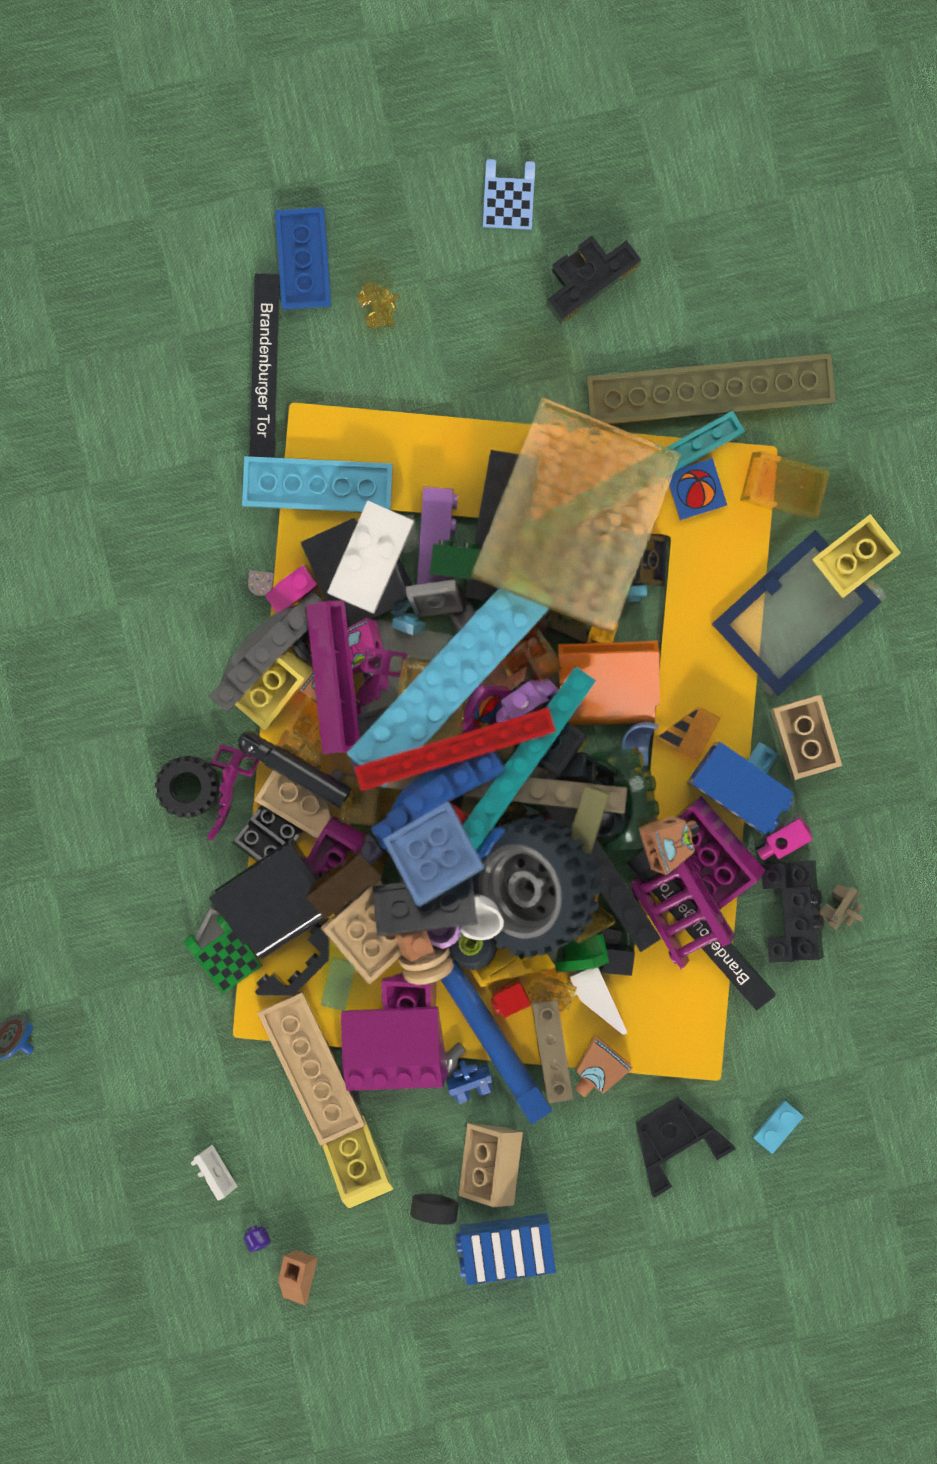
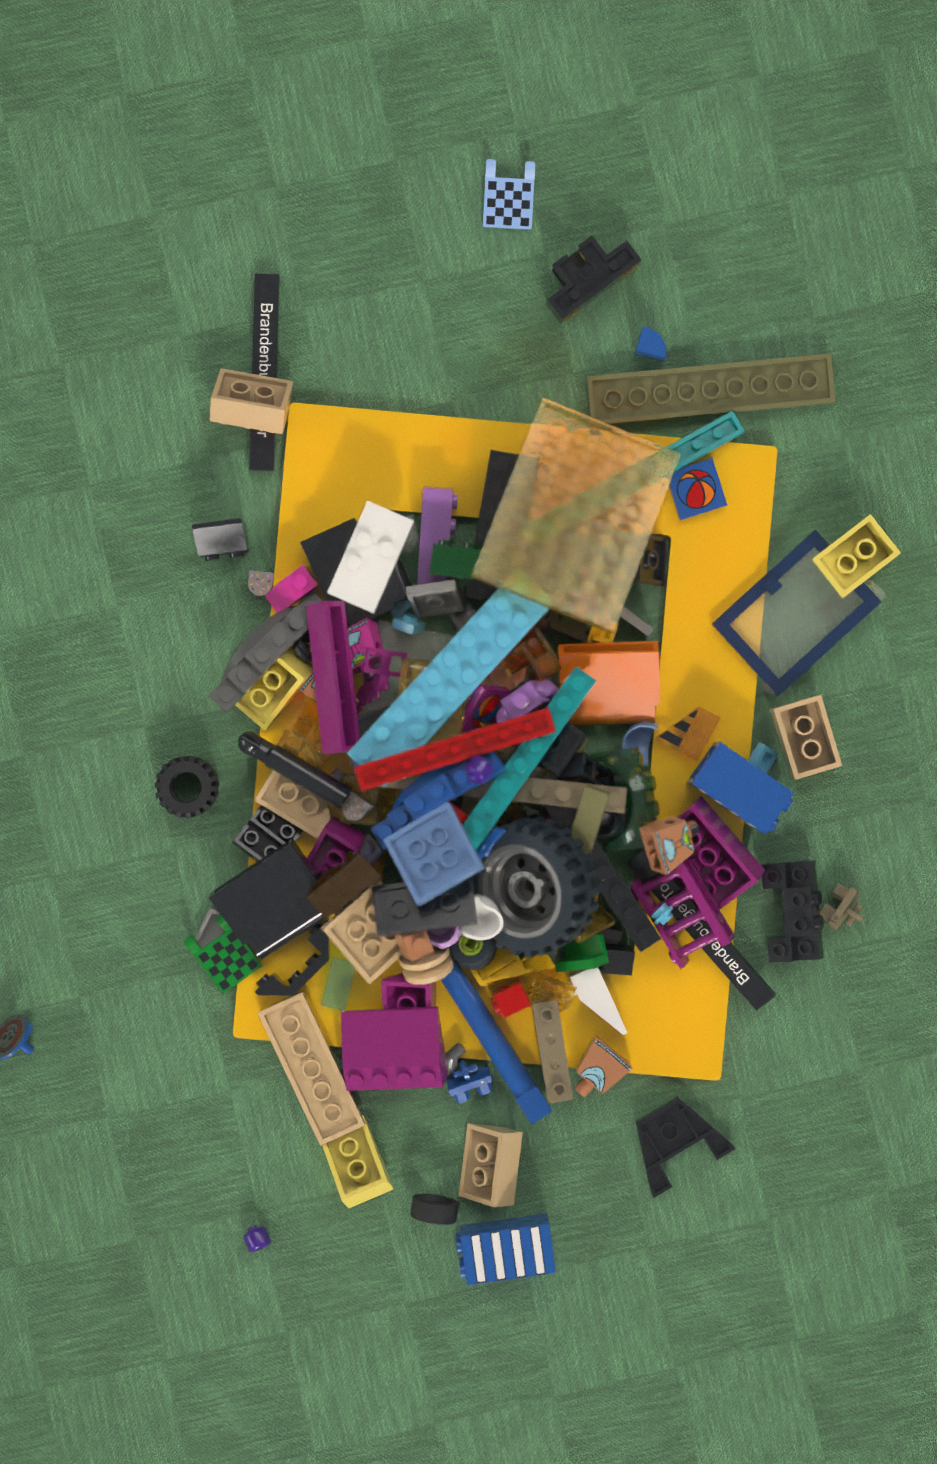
white plate [191,1145,238,1201] -> none
magenta piece [207,744,260,841] -> none
medium azure plate [242,456,393,512] -> none
blue plate [275,207,331,310] -> none
nougat slope [278,1250,318,1305] -> none
clear yellow hips [356,282,400,329] -> none
medium azure plate [620,585,647,602] -> none
clear yellow piece [740,451,830,519] -> none
medium azure plate [753,1100,804,1154] -> none
dark pink torso [756,813,813,860] -> none
none -> slope [192,518,249,561]
none -> tan slope [210,368,293,434]
none -> light grey tile [343,791,373,821]
none -> dark purple piece [465,756,494,784]
none -> light grey tile [607,600,653,638]
none -> blue brick [635,327,666,362]
none -> medium azure plate [650,903,673,925]

